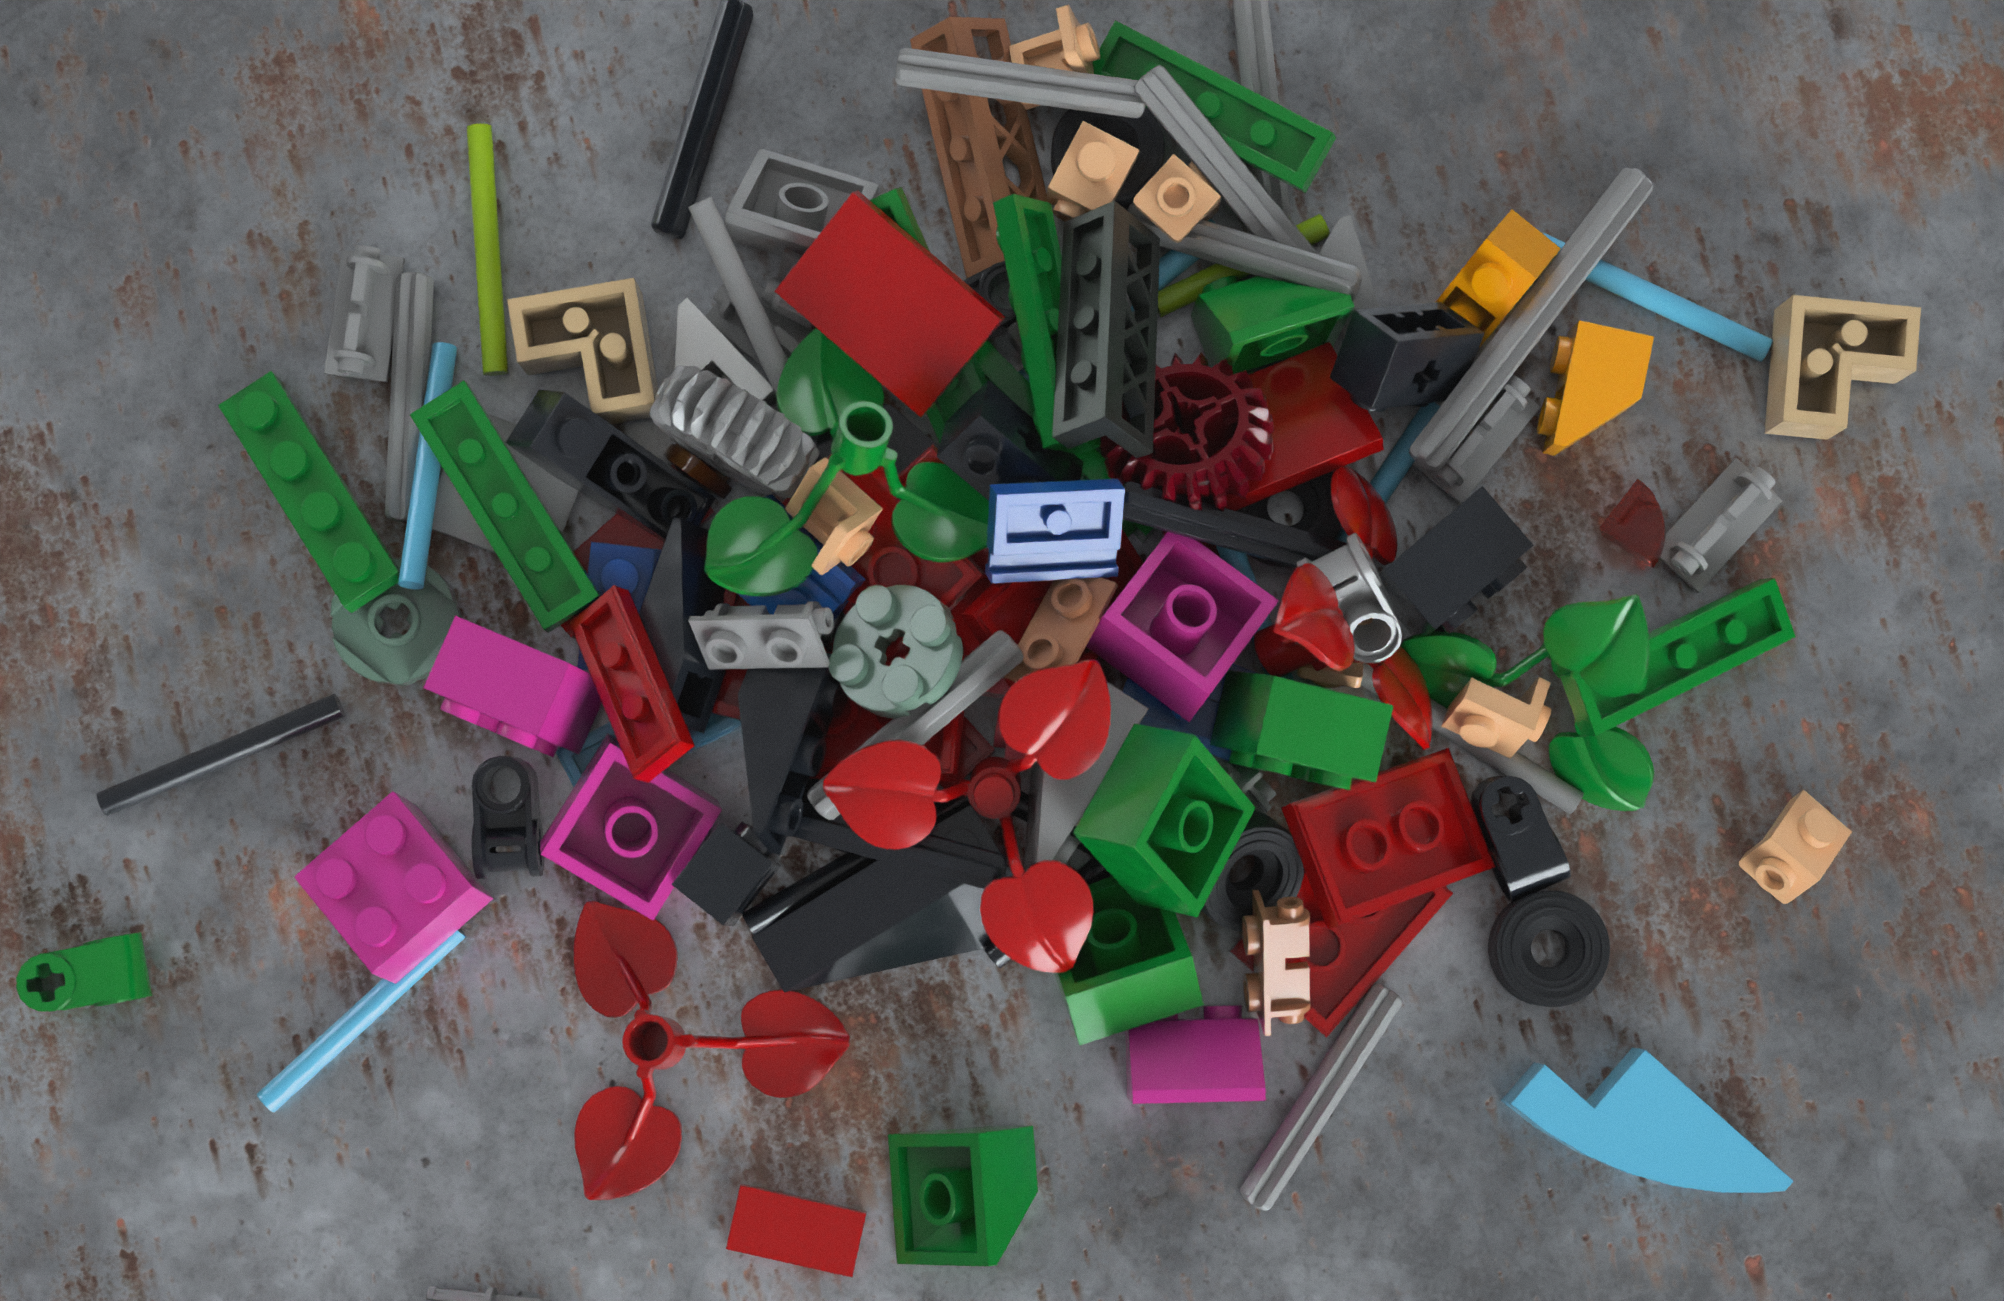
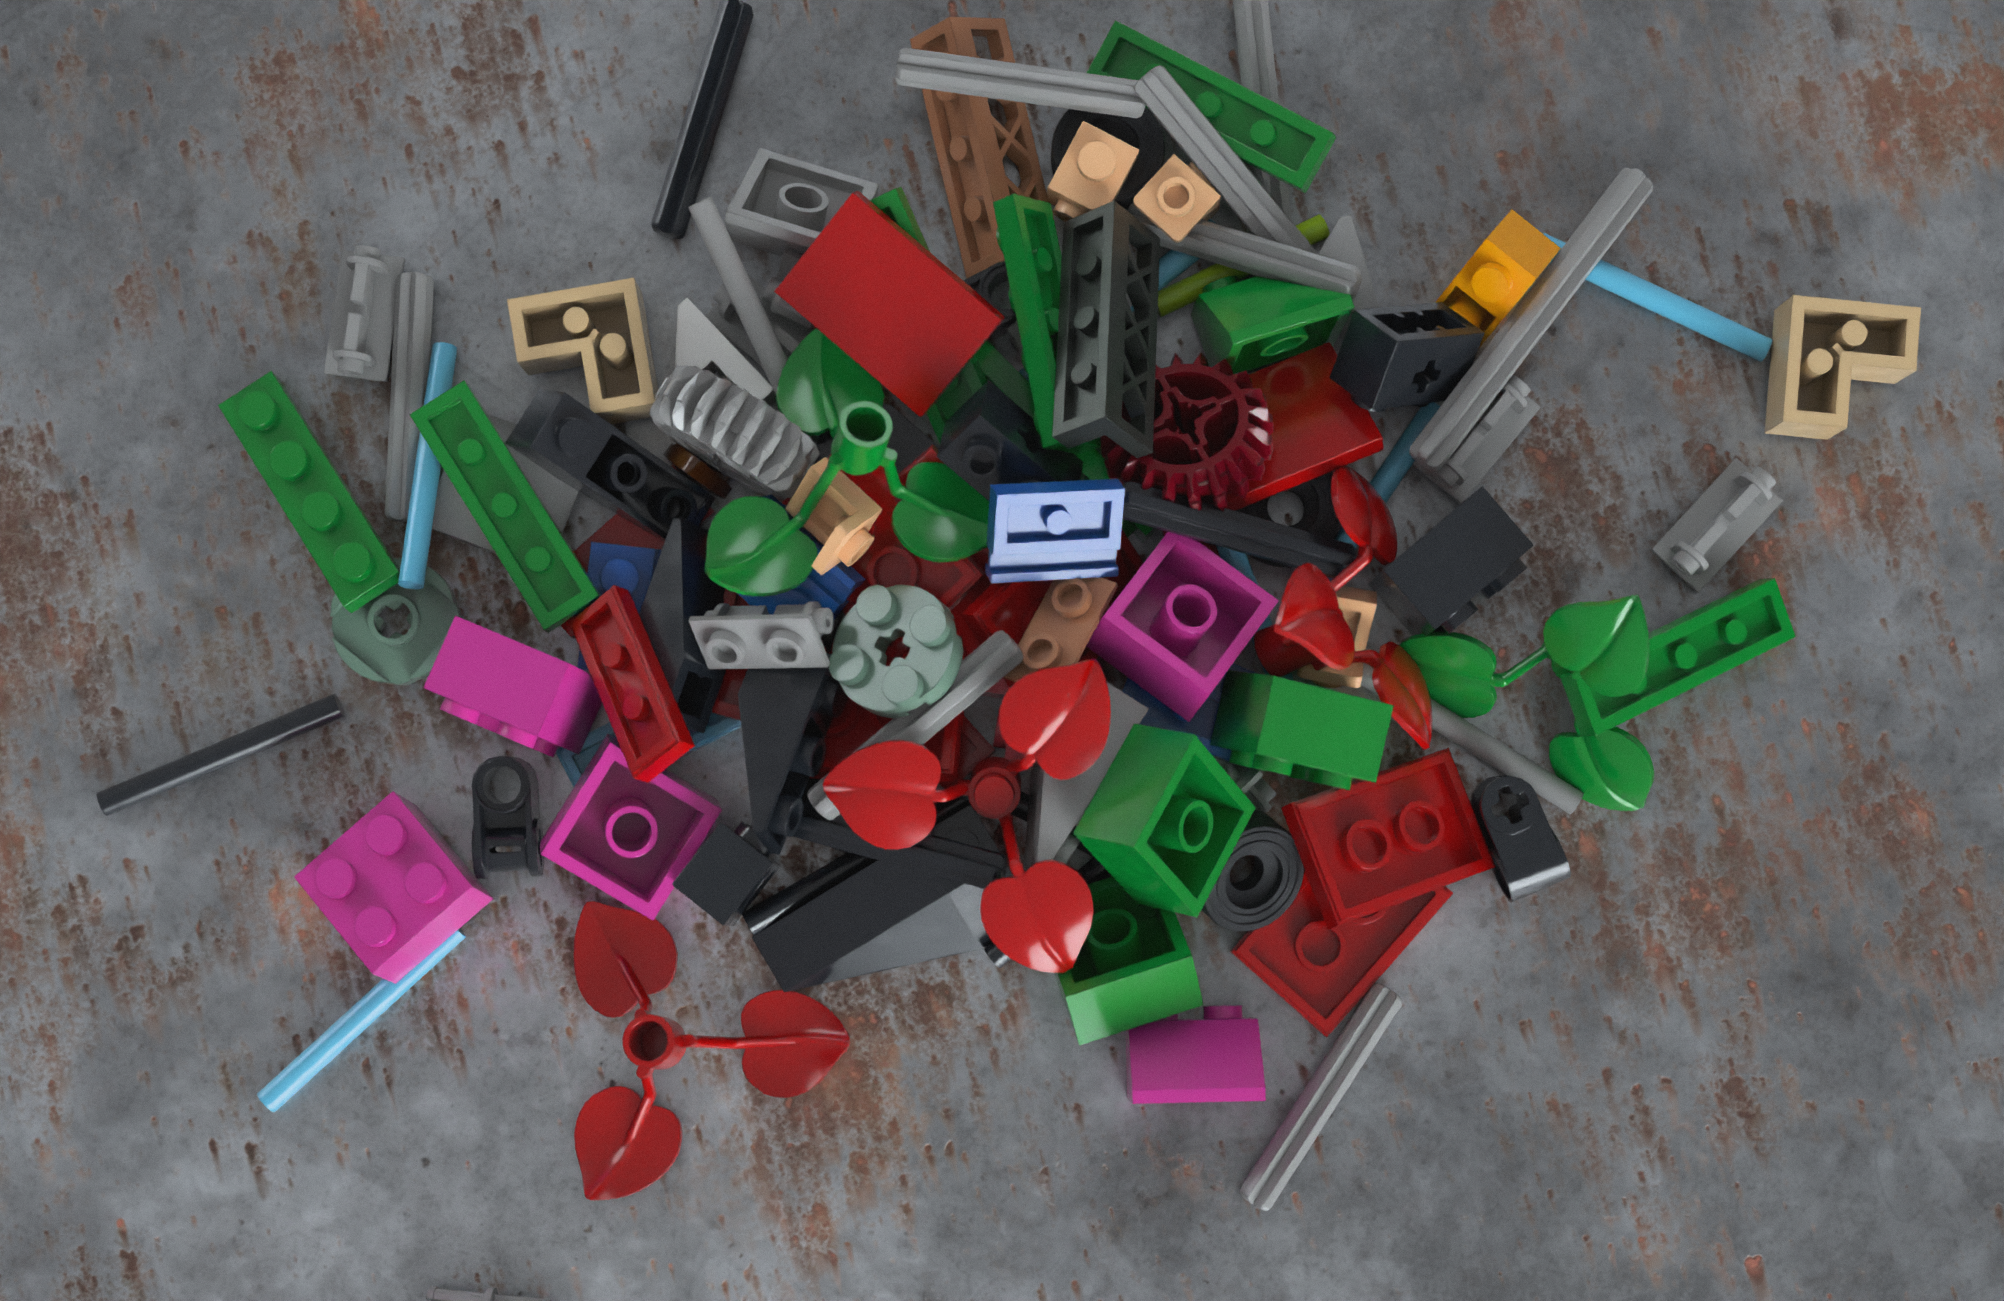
green piece [16,932,152,1012] -> none
lime bar [466,123,508,376] -> none
red tile [726,1184,867,1277] -> none
green slope [888,1126,1038,1267] -> none
light nougat bracket [1009,5,1100,110] -> none
nougat hinge [1242,890,1311,1036] -> none
light grey piece [1297,533,1402,663] -> none
light nougat bracket [1441,677,1552,759] -> none
black tyre [1488,890,1610,1007] -> none
medium azure slope [1501,1047,1793,1193] -> none
light orange slope [1537,320,1654,456] -> none
clear red tile [1599,479,1666,568] -> none
light nougat bracket [1739,789,1852,904] -> none

